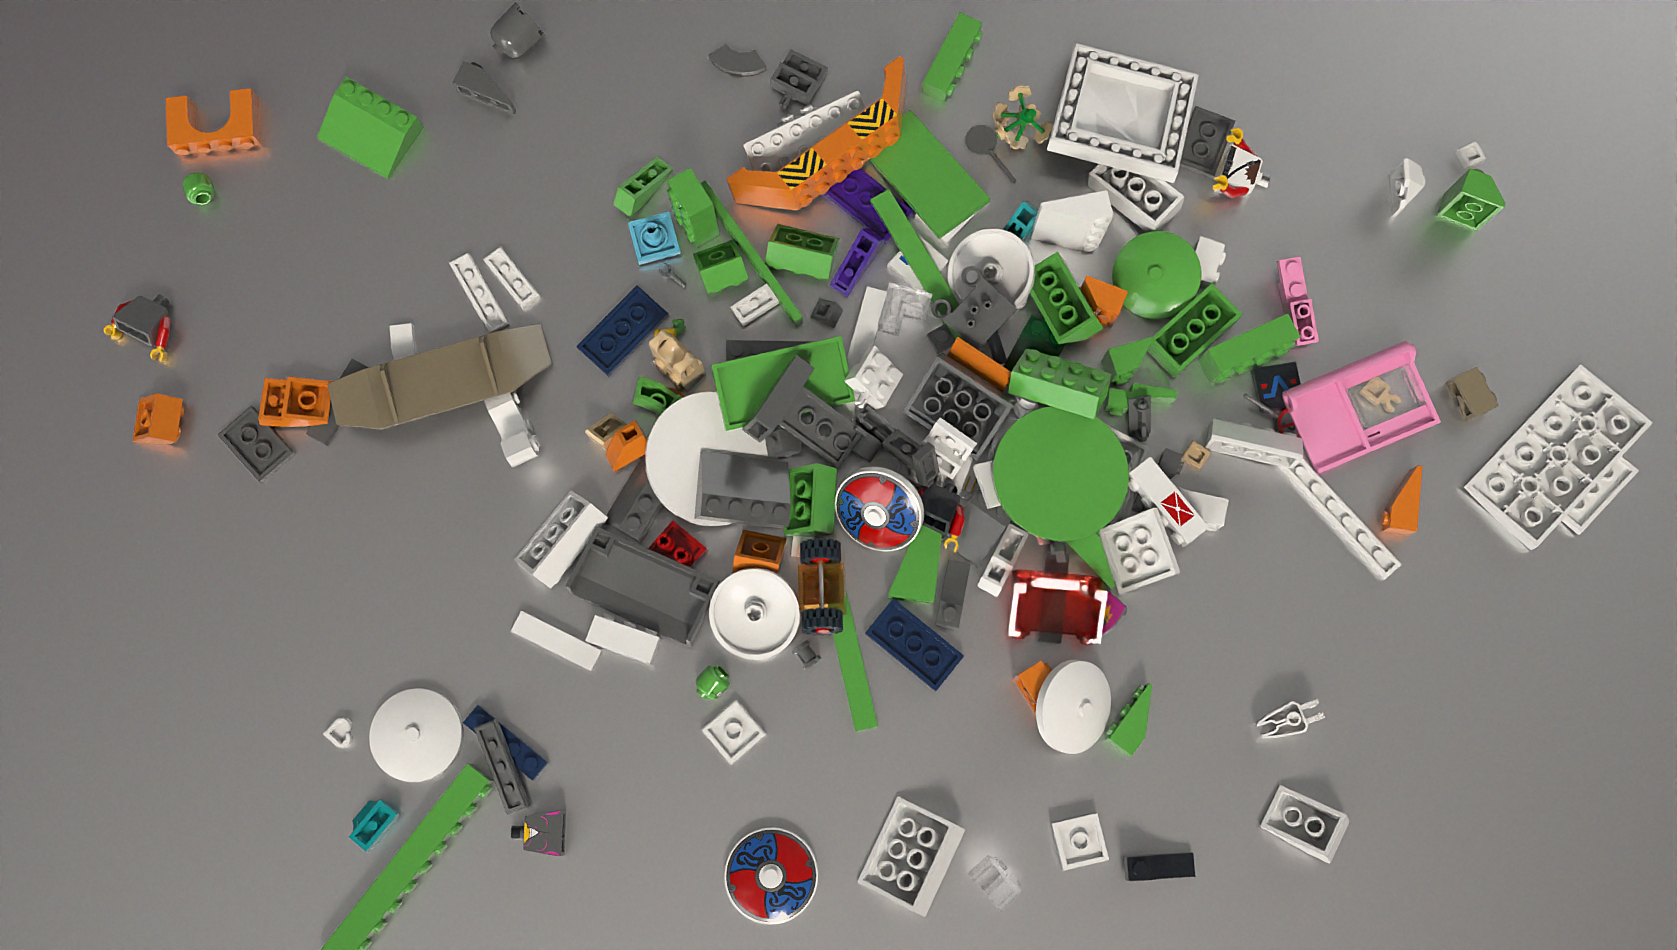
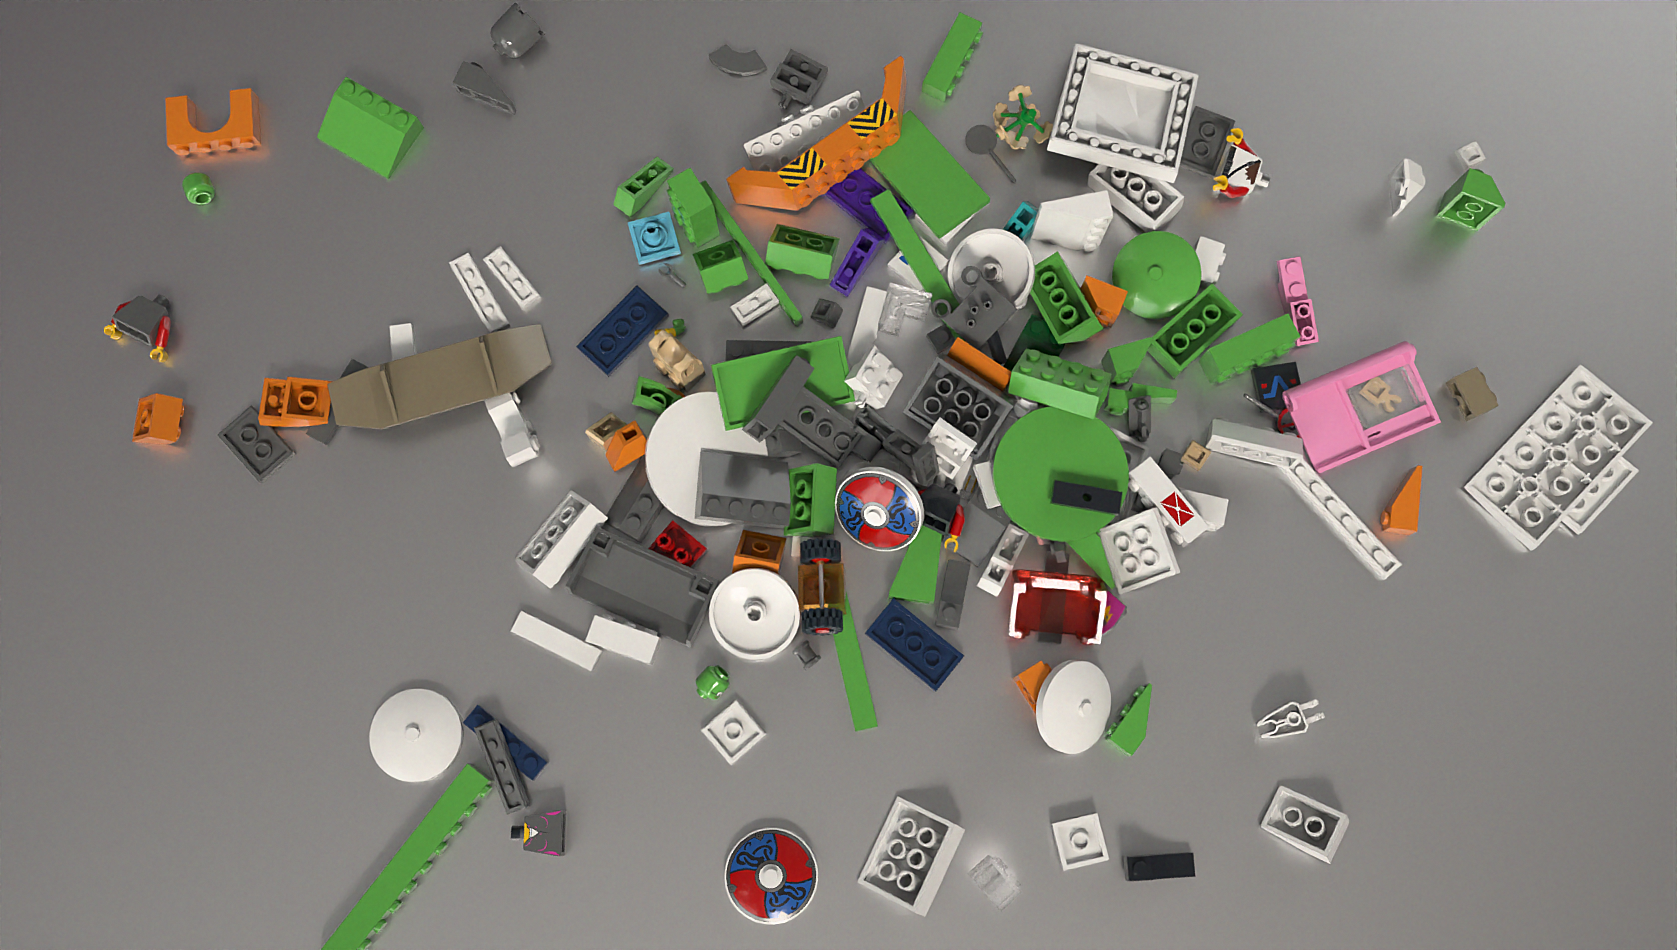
white tile [323,717,353,748] -> none
teal slope [349,799,400,852] -> none
none -> black tile [1050,480,1123,516]

